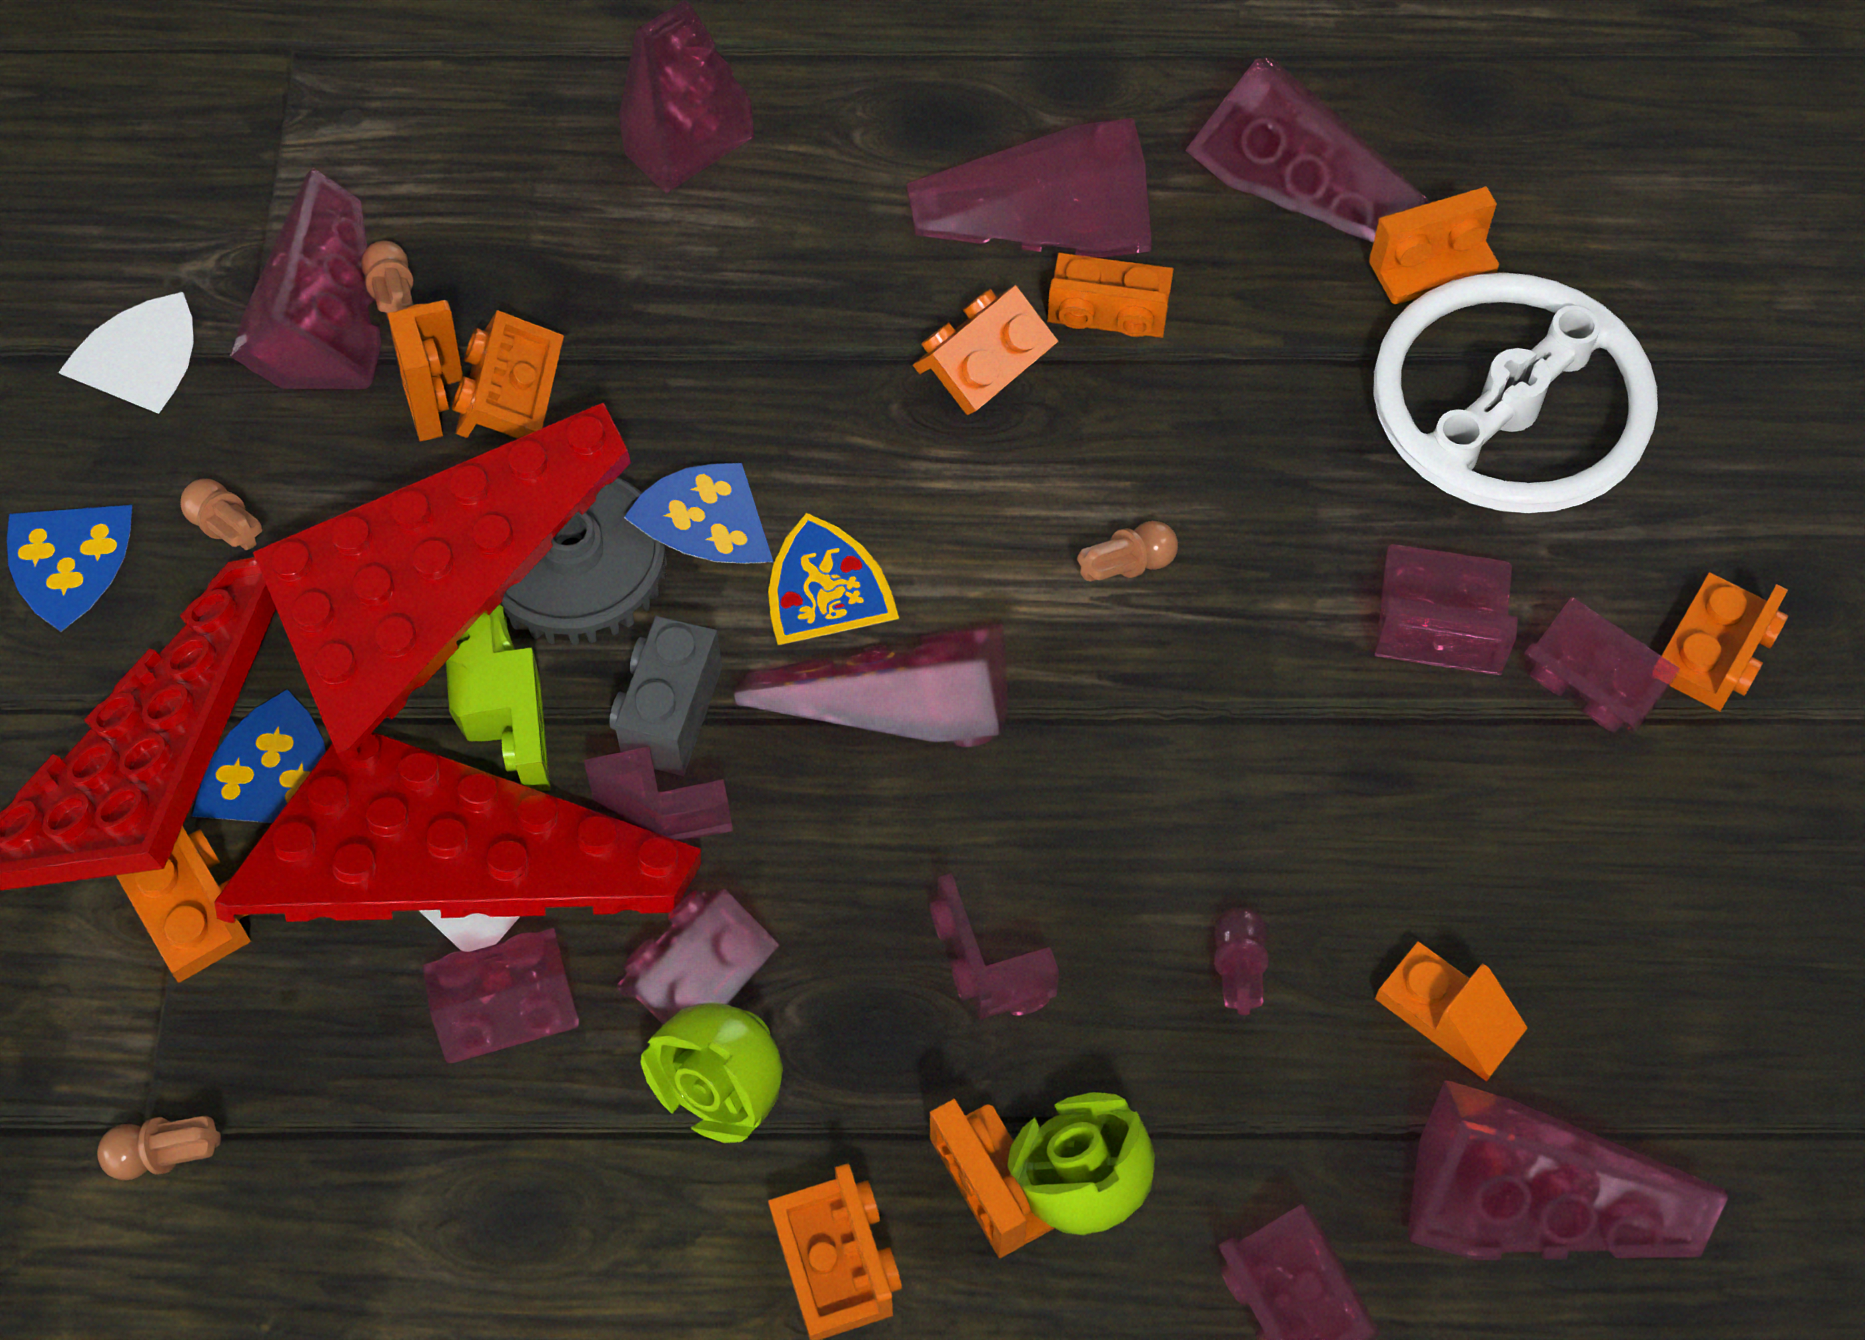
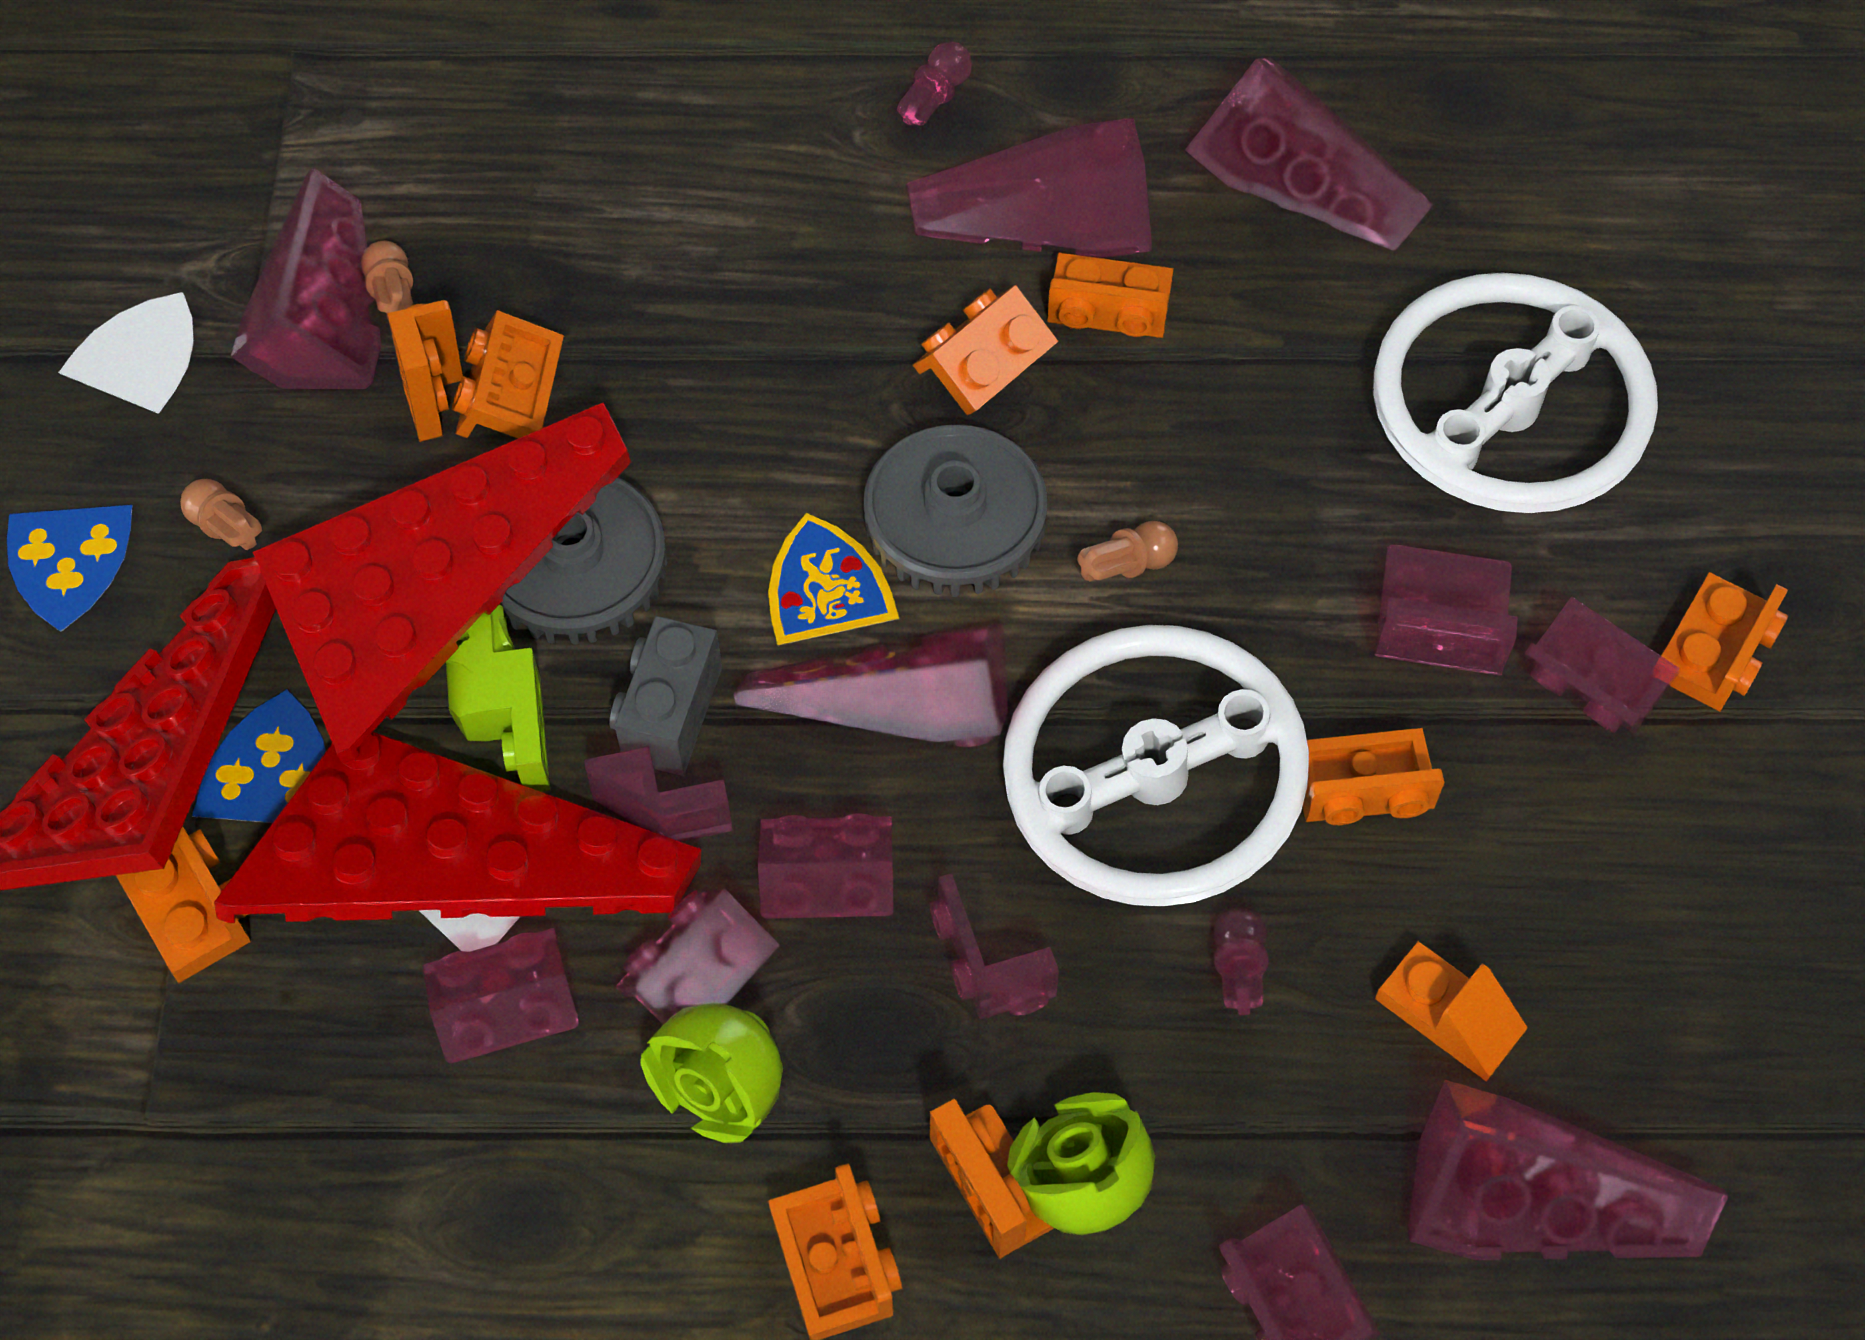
nougat axle [97,1116,221,1180] -> none
clear pink wedge [619,0,754,194] -> none
blue sticker [624,463,773,564] -> none
orange bracket [1369,186,1499,304] -> none
none -> clear pink bracket [758,813,893,919]
none -> dark grey wheel [864,425,1048,597]
none -> clear pink axle [897,41,972,126]
none -> white piece [1003,625,1309,906]
none -> orange bracket [1303,728,1445,825]

